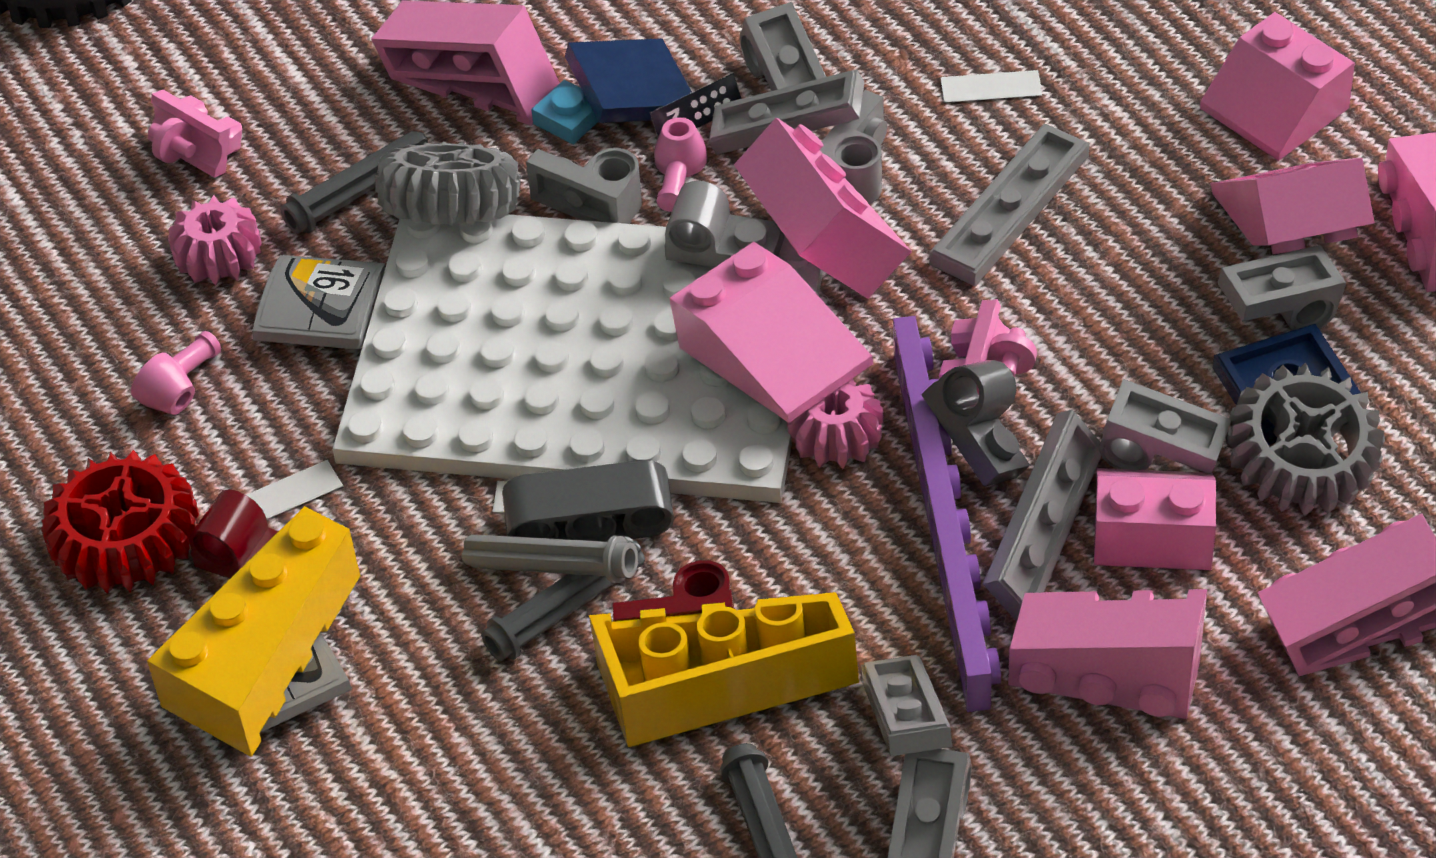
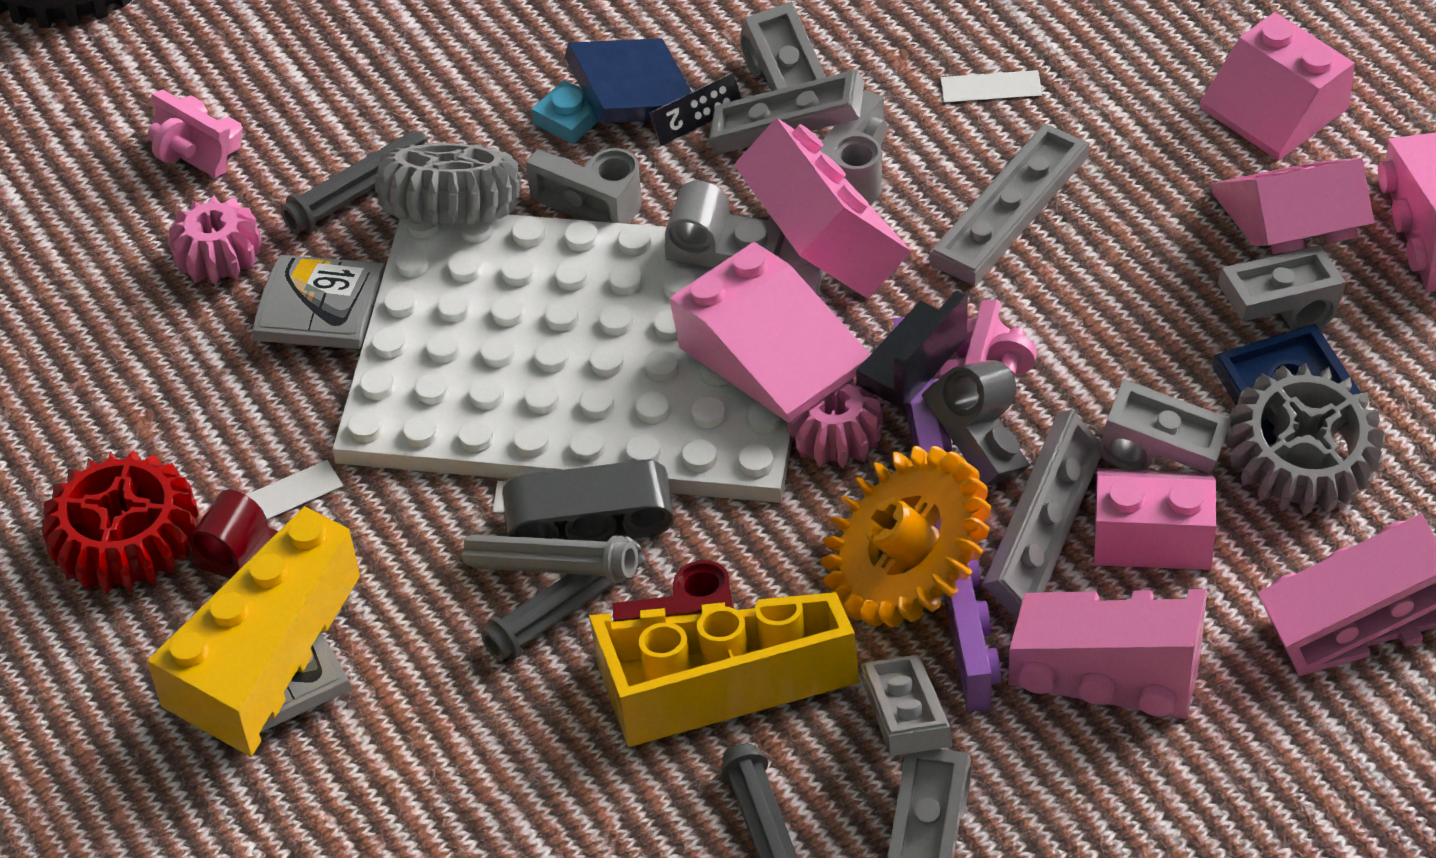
bright pink bar [131,331,221,415] -> none
bright pink wedge [371,0,560,126] -> none
bright pink bar [654,118,707,212] -> none
none -> light orange gear [820,446,991,627]
none -> black panel [856,290,968,409]

